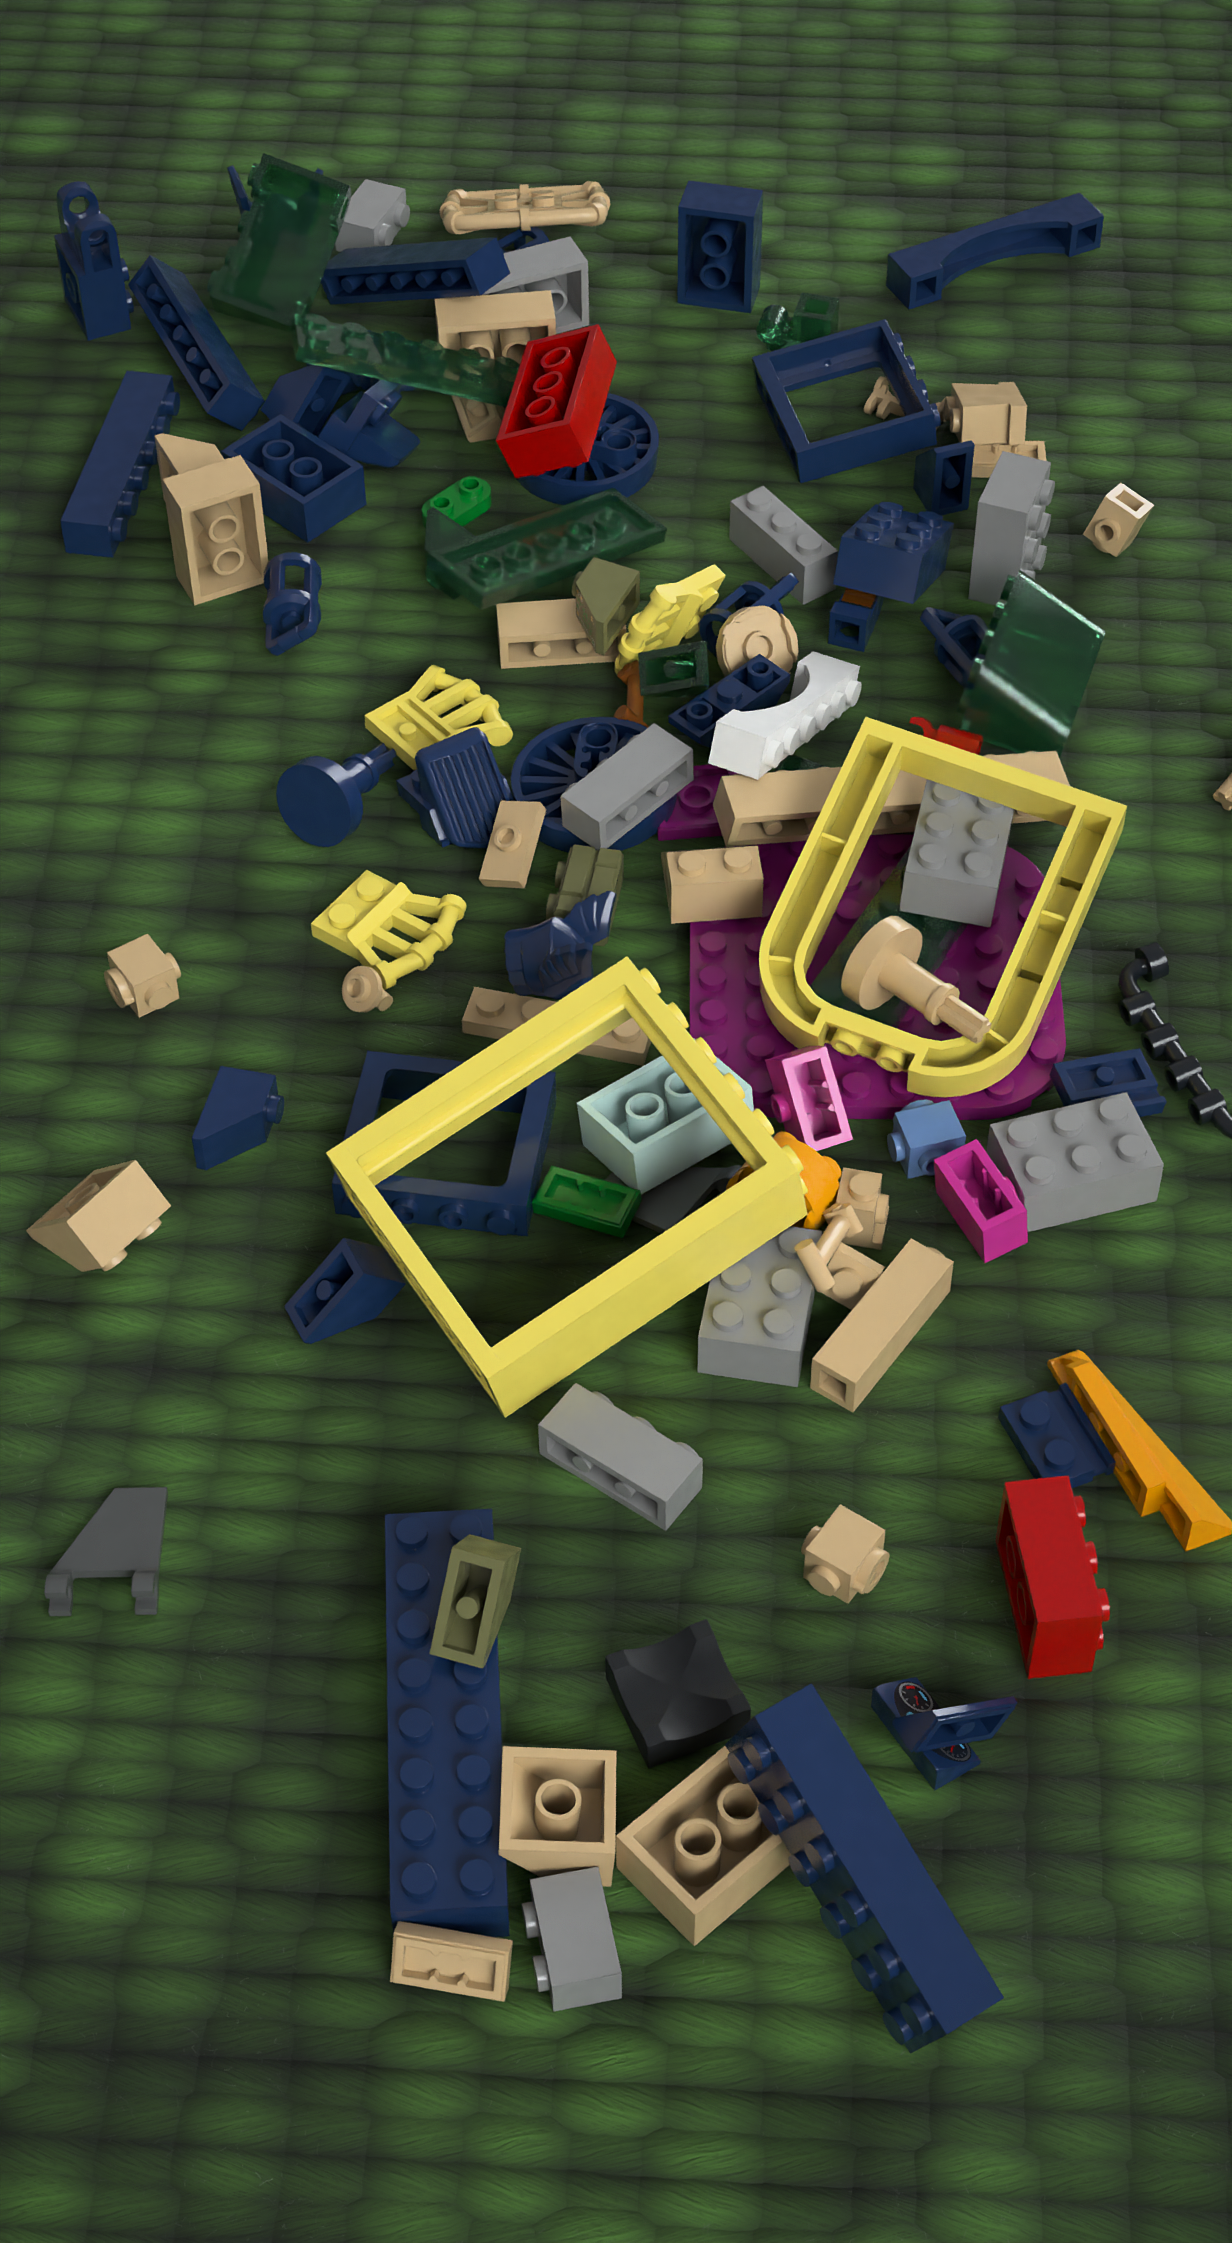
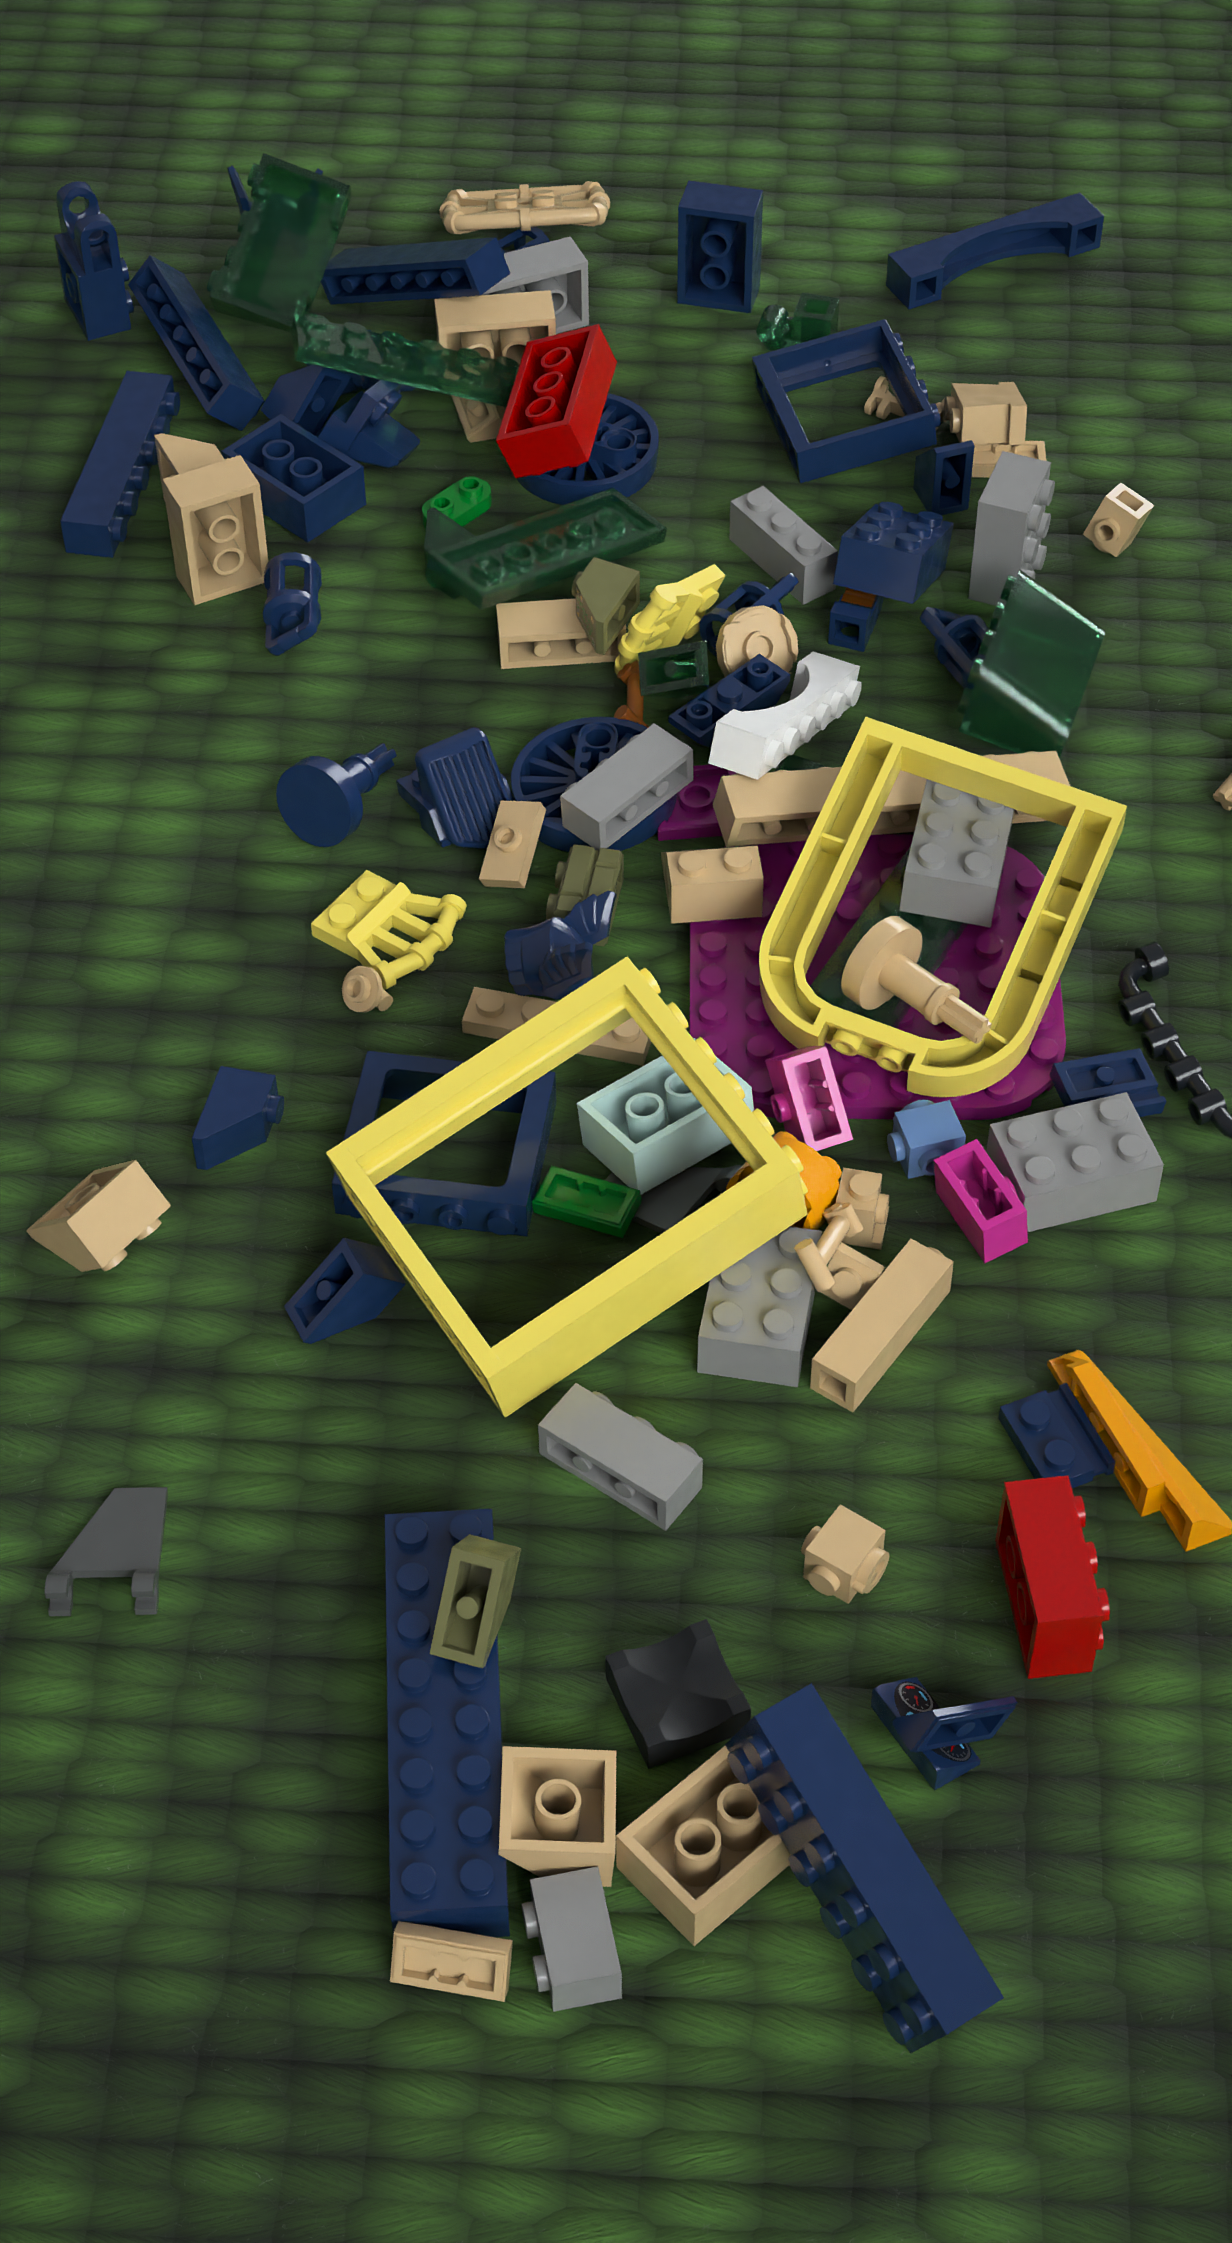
tan brick [104,934,181,1018] -> none
light grey brick [333,179,410,252] -> none
light yellow plate [364,665,513,771] -> none
red bar [909,717,984,755] -> none

